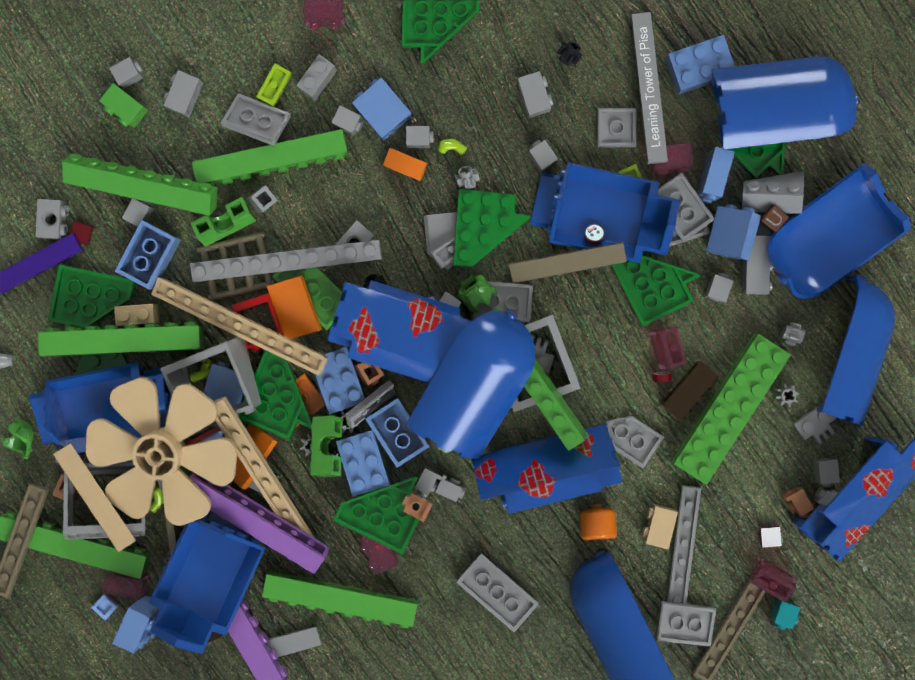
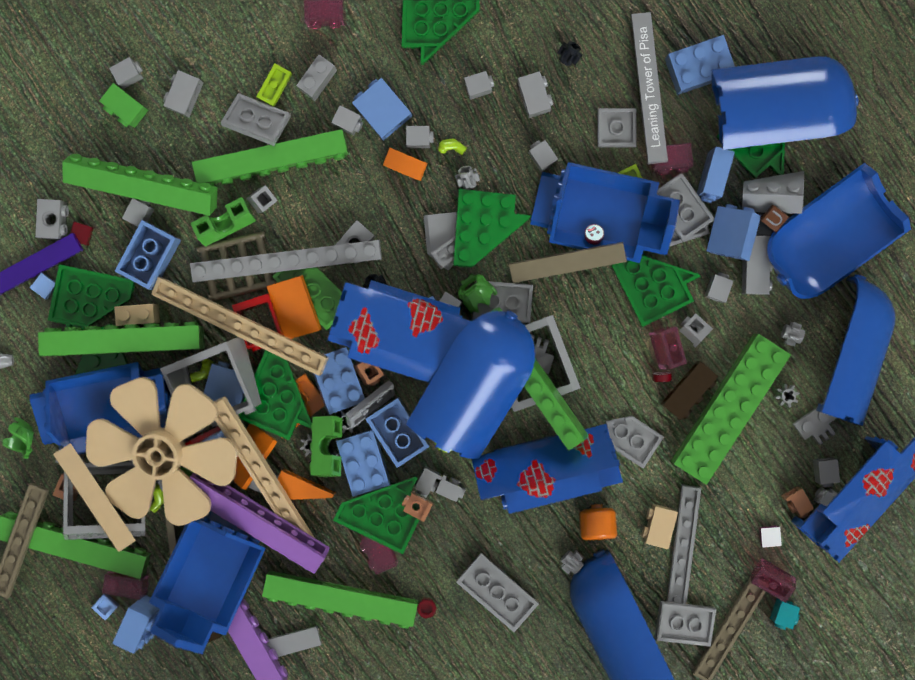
none -> light blue tile [30,273,55,299]
none -> orange slope [278,469,336,500]
none -> dark red tile [417,598,436,618]
none -> light grey brick [464,71,494,100]
none -> light grey gear [560,550,584,574]
none -> light grey brick [680,313,713,348]

